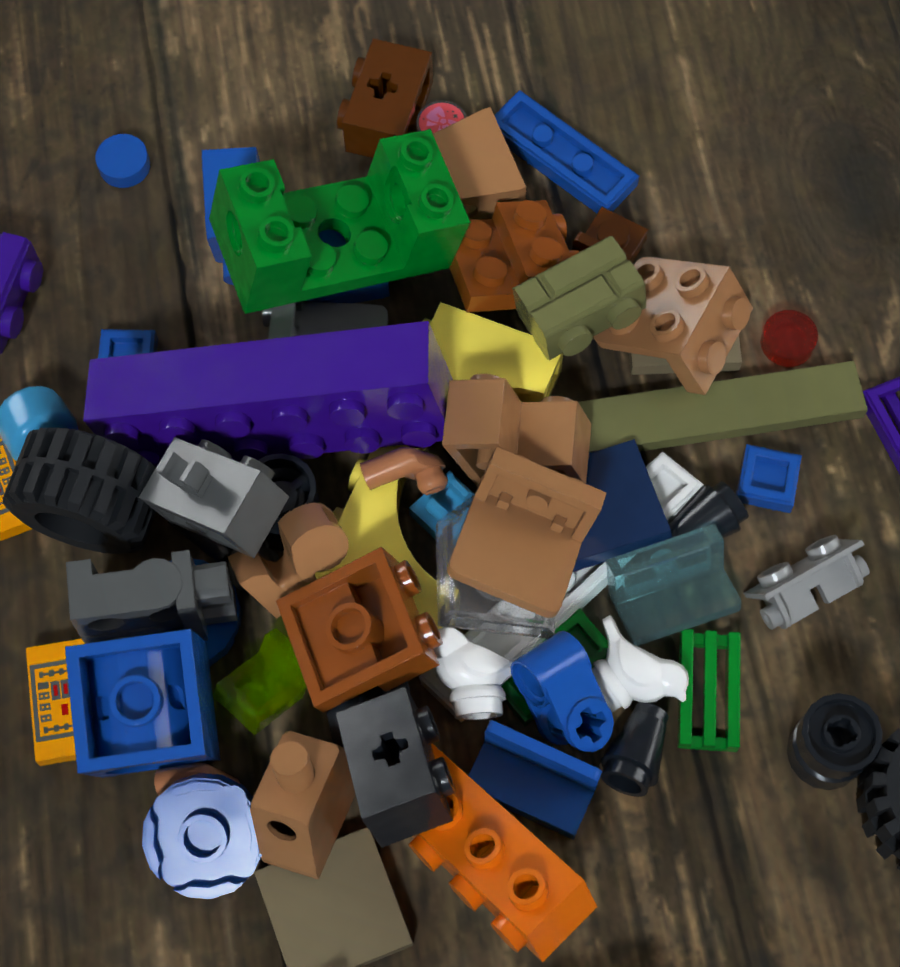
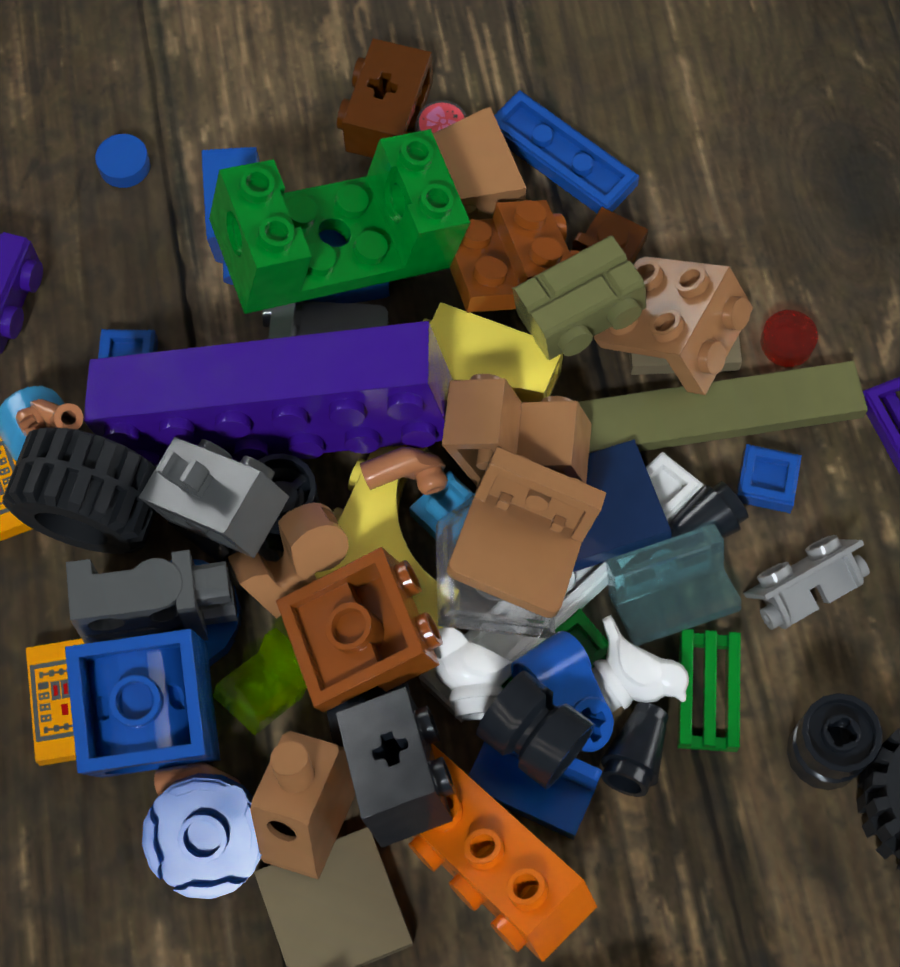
none -> nougat arm [16,399,84,437]
none -> black wheel [476,670,596,789]

